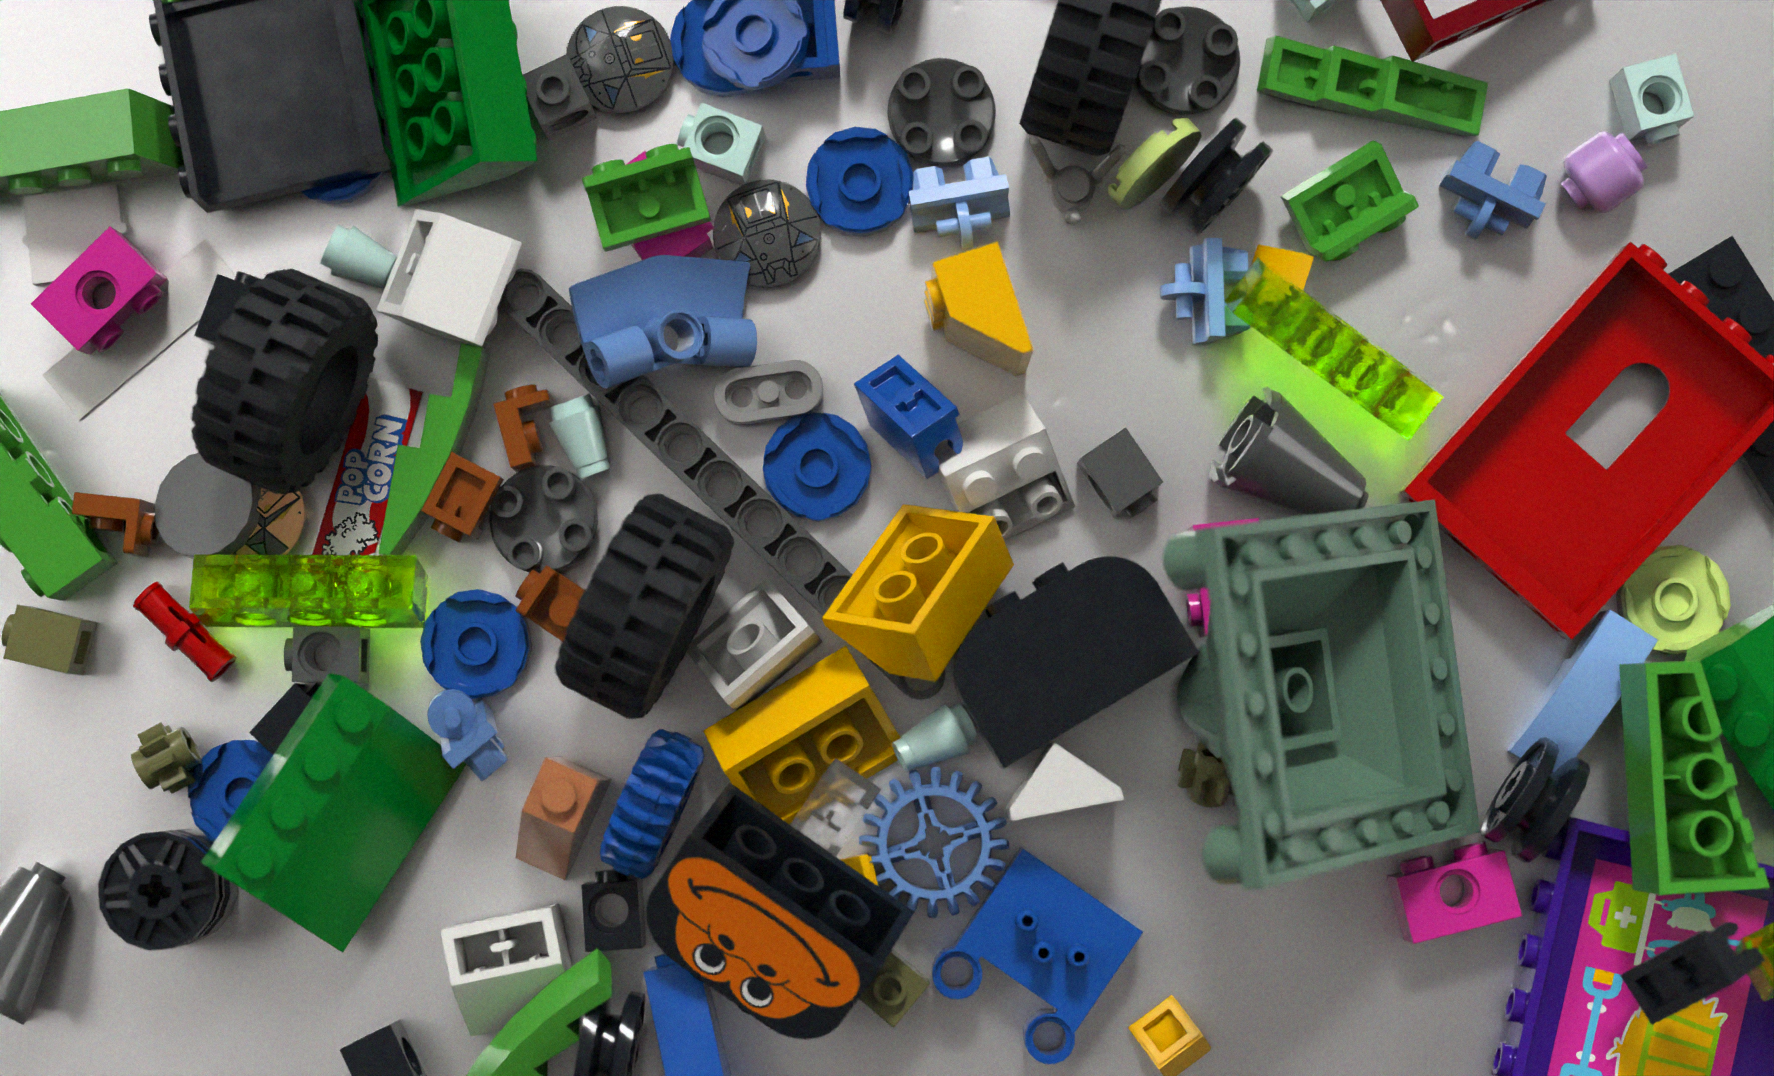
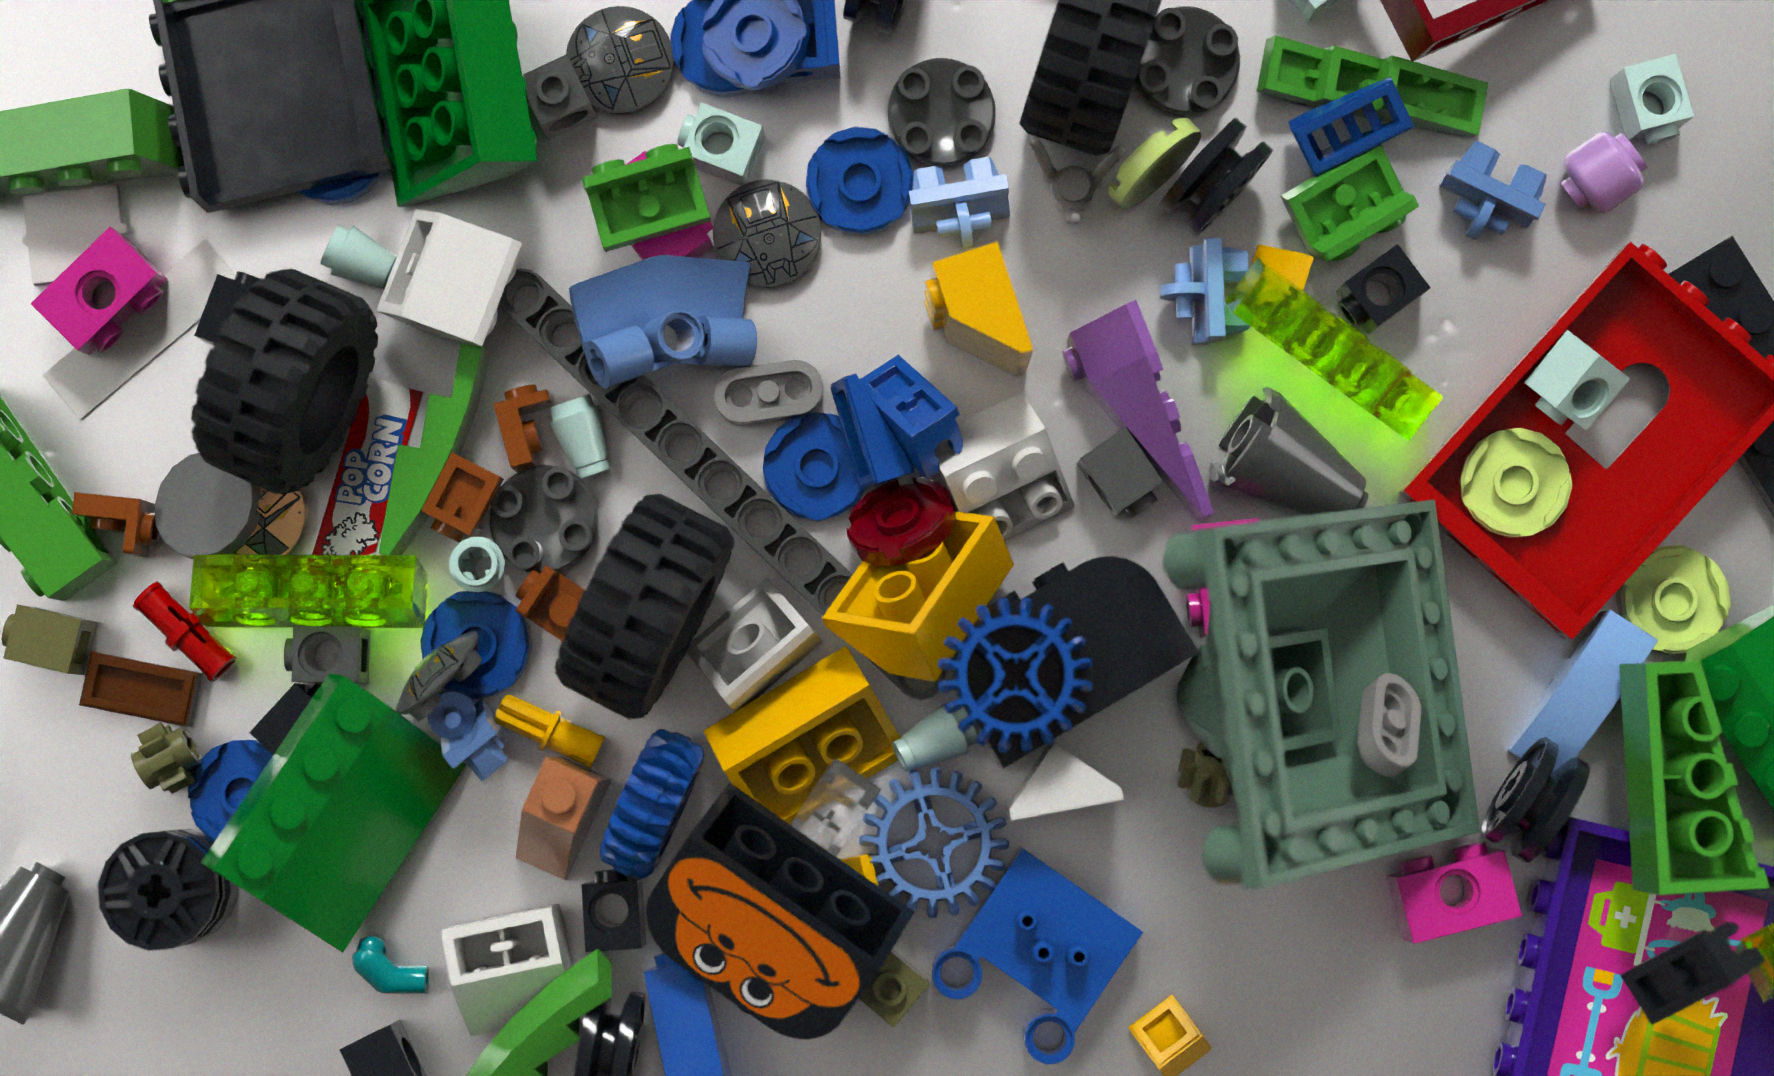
none -> reddish brown tile [79,651,203,727]
none -> teal arm [352,936,429,994]
none -> dark grey dish [396,631,482,721]
none -> light aqua cone [449,537,505,592]
none -> yellow axle [494,695,605,769]
none -> blue slope [830,373,915,489]
none -> dark red tile [846,477,956,566]
none -> blue gear [938,598,1093,752]
none -> medium lavender wedge [1062,300,1214,522]
none -> blue slope [1288,77,1415,177]
none -> black brick [1336,244,1431,335]
none -> light grey plate [1357,673,1421,777]
none -> yellowish green tile [1458,428,1572,538]
none -> light aqua brick [1524,330,1630,431]

